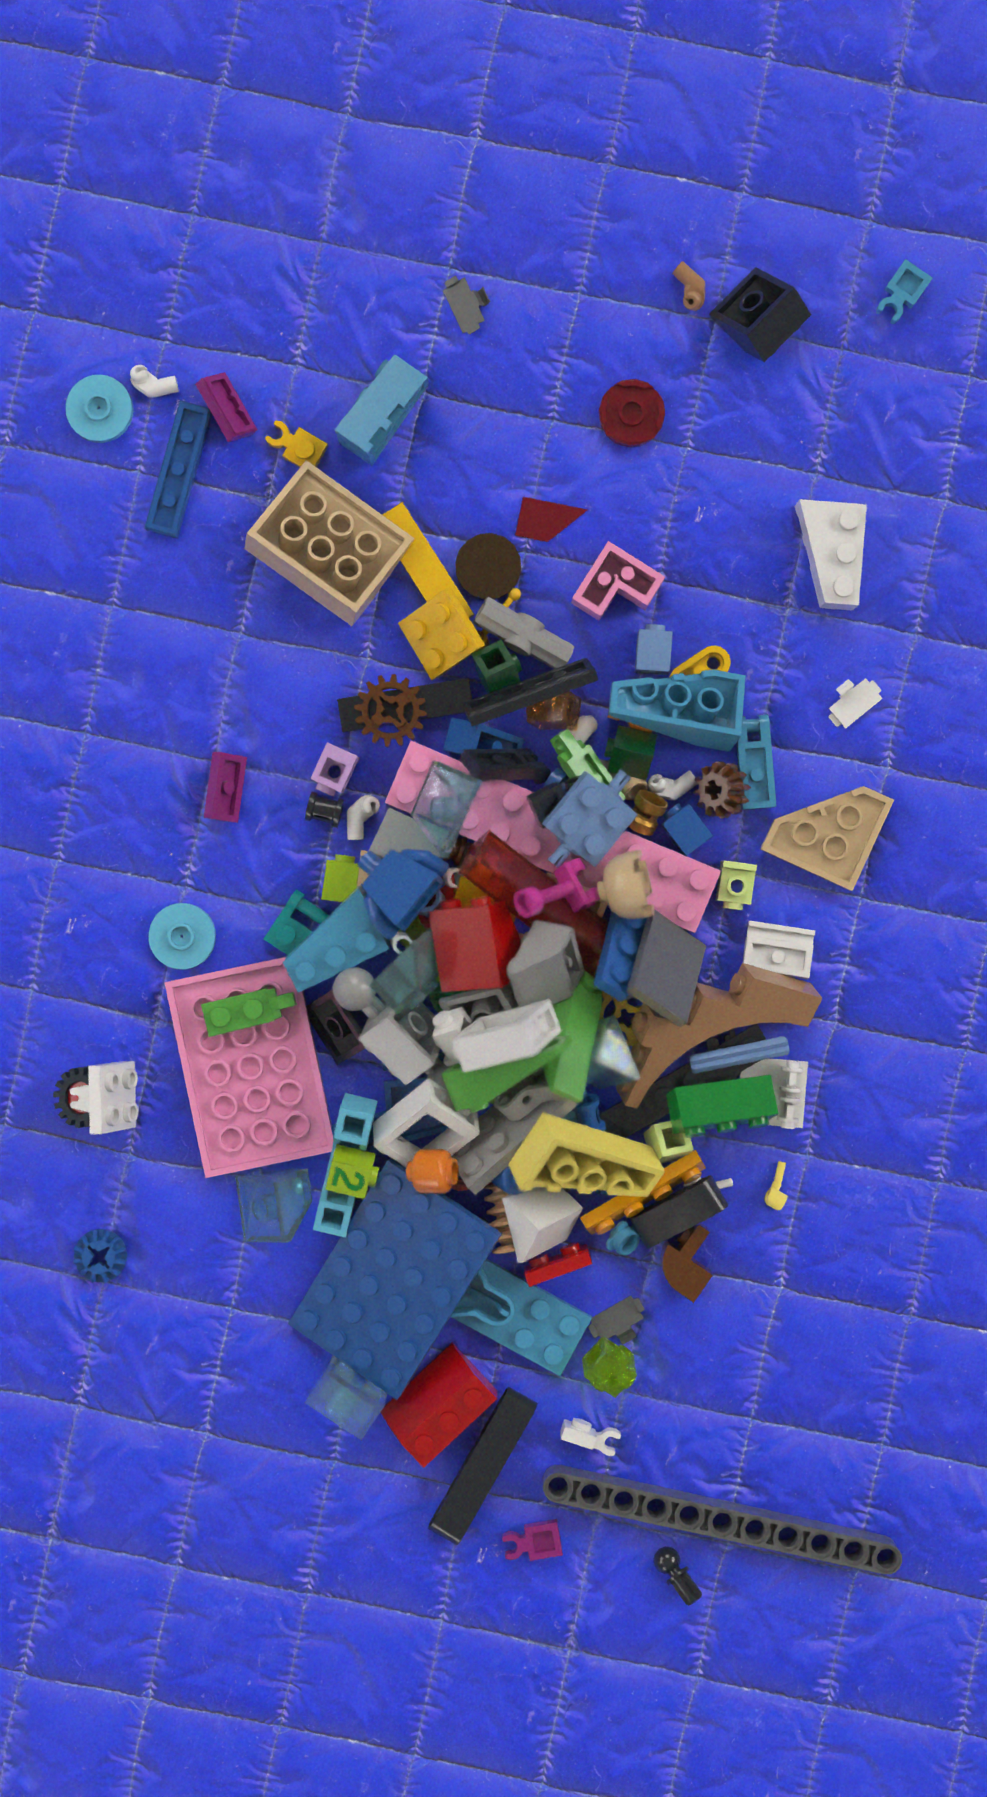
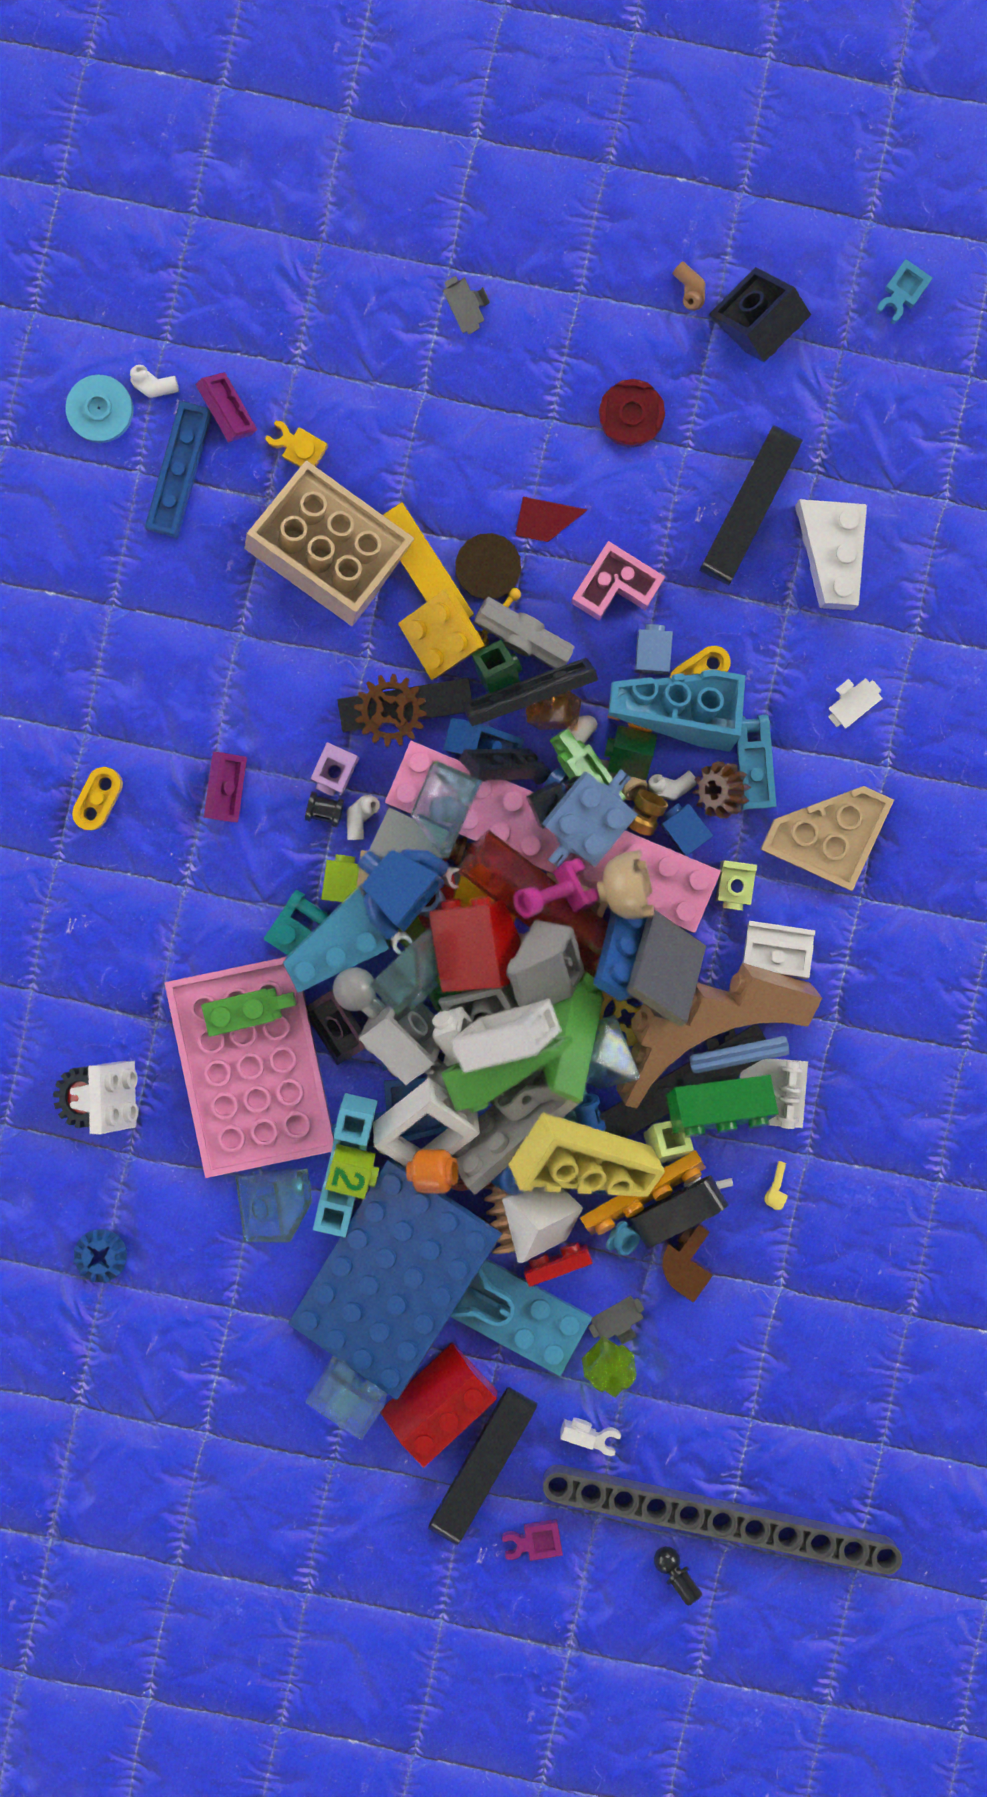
medium azure piece [149,903,216,970] -> none
dark azure wedge [335,354,429,466] -> none
none -> yellow plate [72,767,123,830]
none -> black beam [699,425,803,586]

